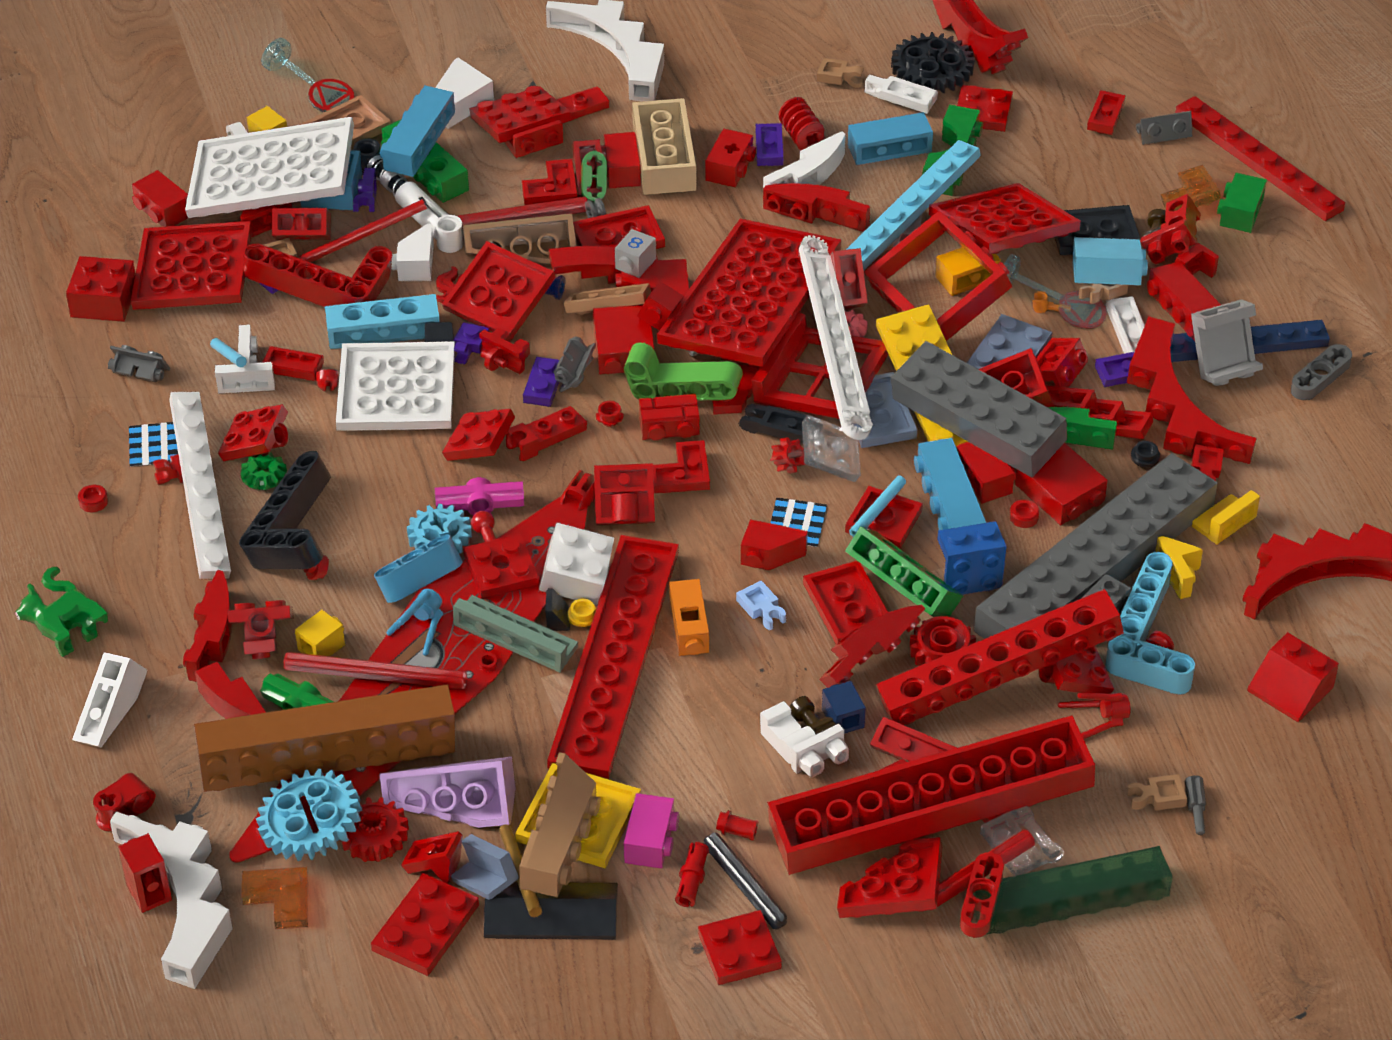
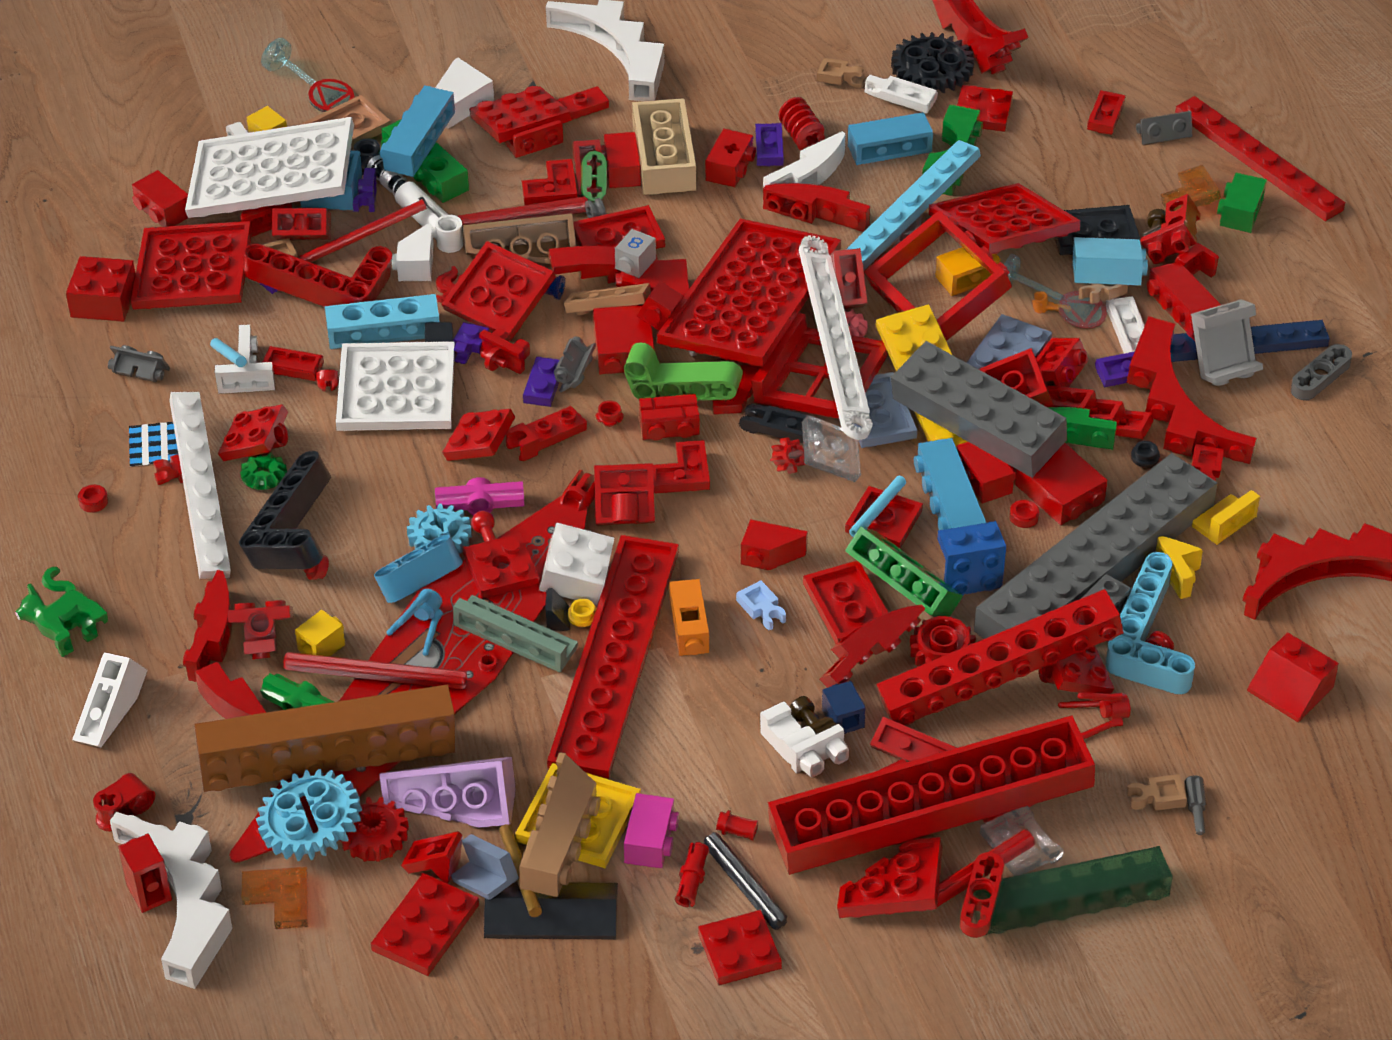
sticker [770,498,827,547] -> none

